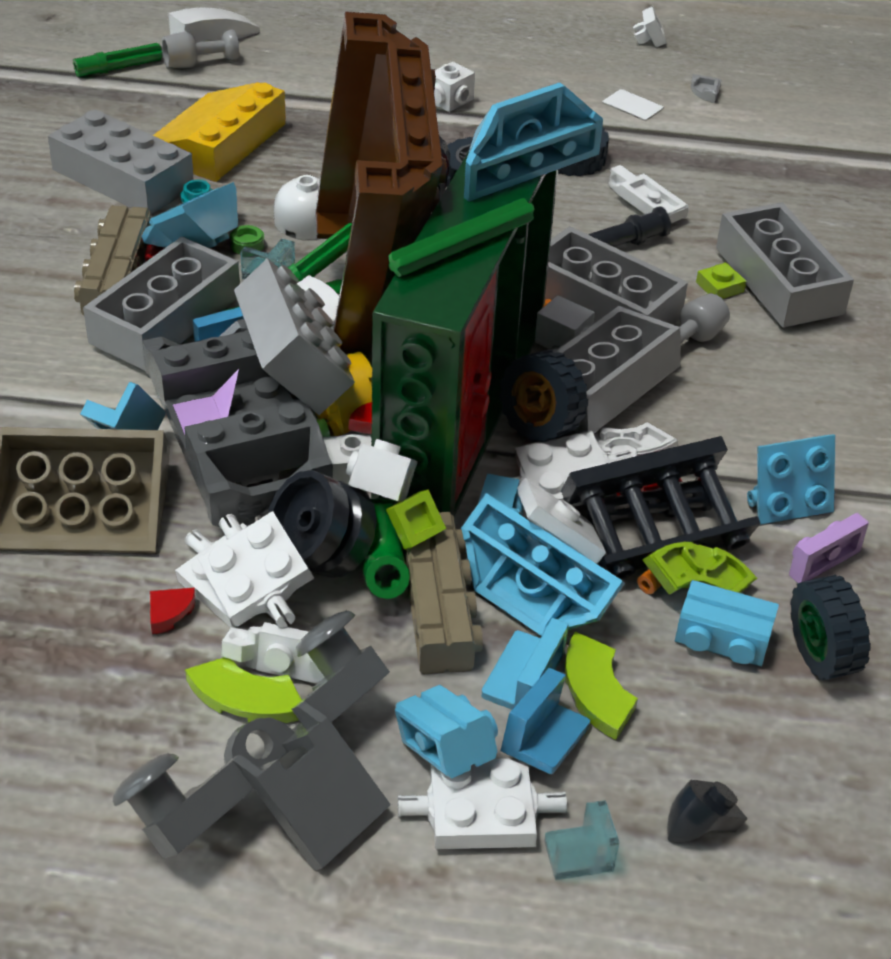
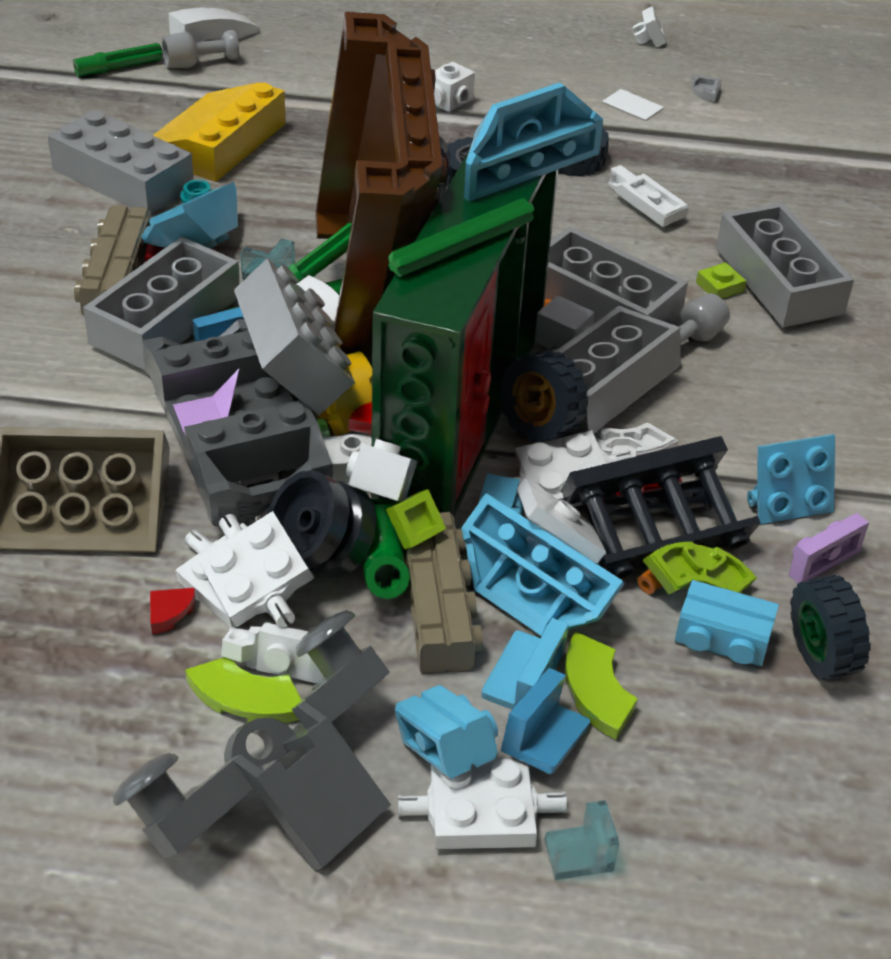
medium azure panel [80,382,166,430] -> none
bright green tile [230,225,265,255] -> none
white cylinder [274,175,320,240] -> none
black pin [587,206,671,247] -> none
black plate [667,779,748,842] -> none

